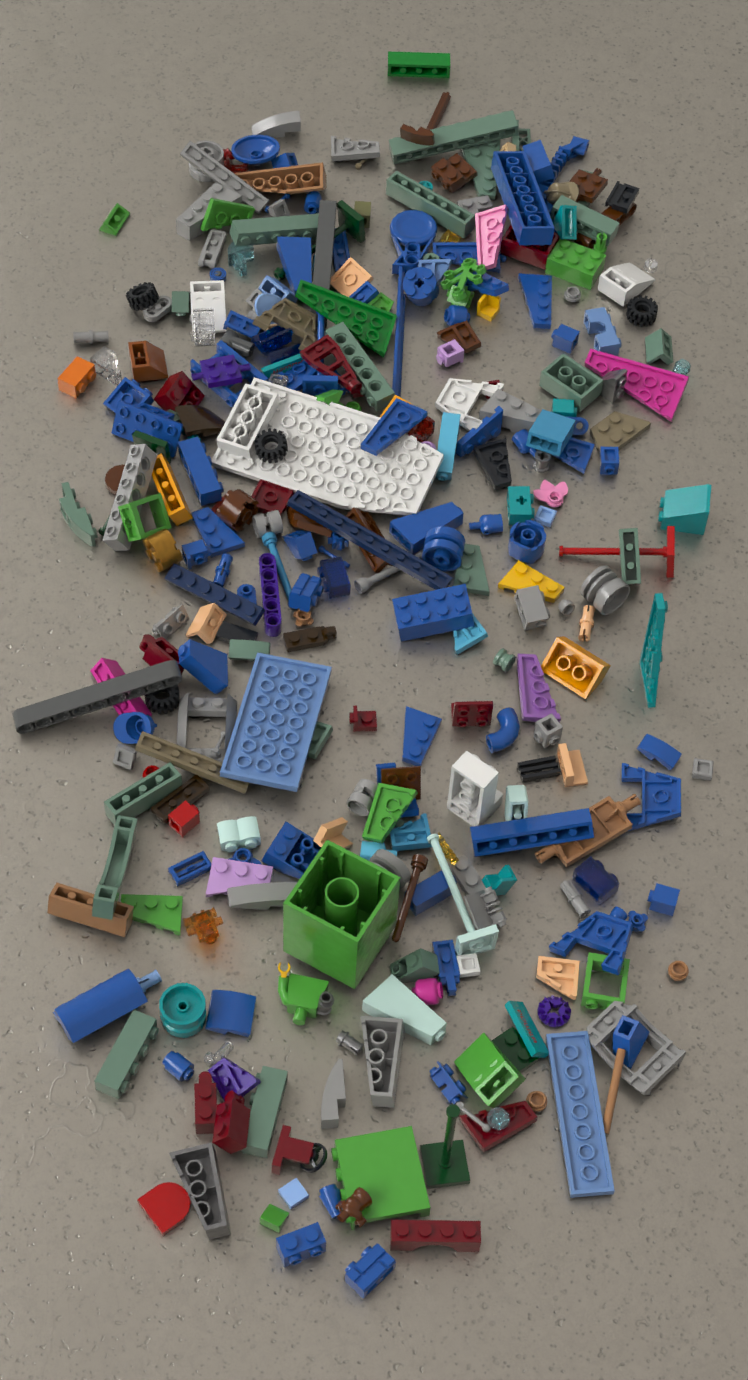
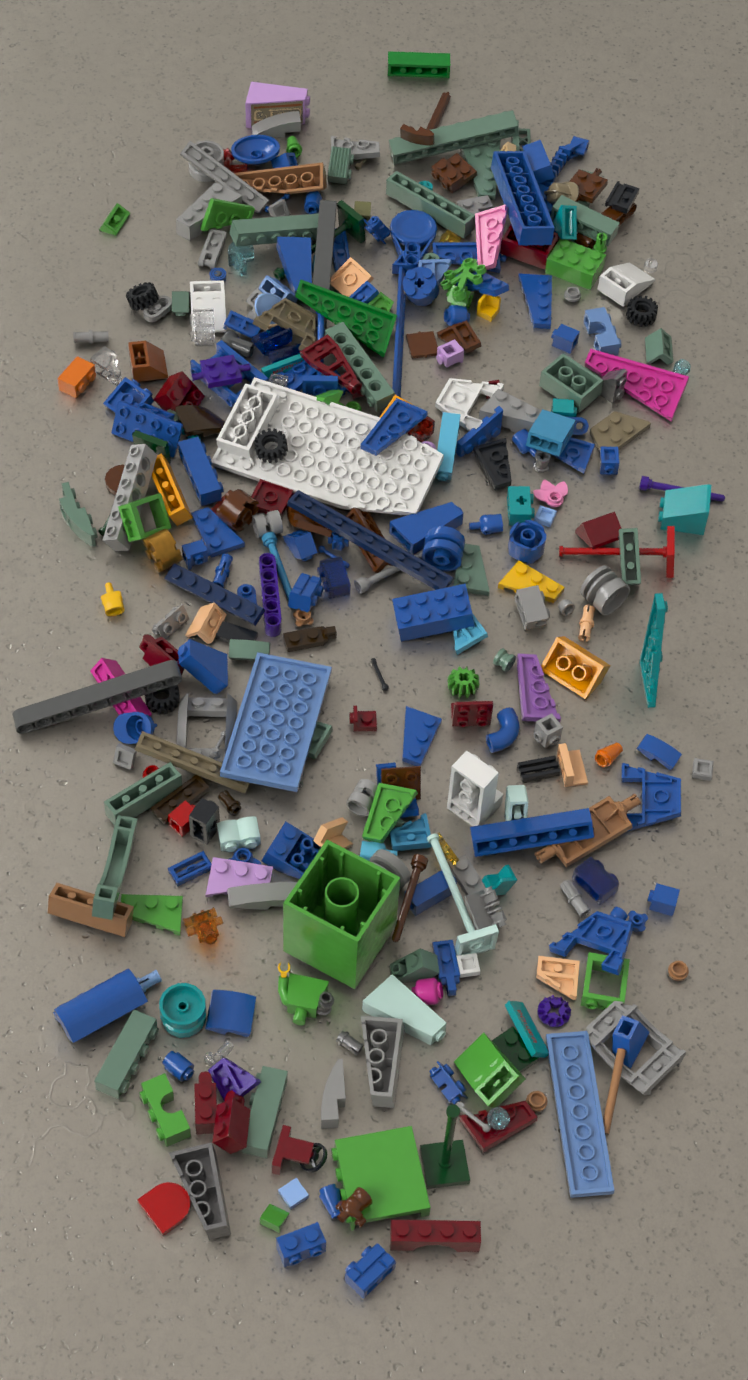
none -> yellow piece [101,582,125,617]
none -> bright green arch [139,1073,191,1147]
none -> black brick [189,798,220,845]
none -> dark brown pin [218,790,241,815]
none -> lavender slope [245,82,310,128]
none -> bright green cone [286,136,302,158]
none -> sand green brick [327,146,354,184]
none -> blue hinge [364,216,390,244]
none -> black hinge [371,658,389,691]
none -> reddish brown piece [406,331,438,359]
none -> bright green gear [447,666,480,699]
none -> dark red slope [575,511,622,549]
none -> orange cone [595,742,623,767]
none -> dark purple piece [639,476,725,502]

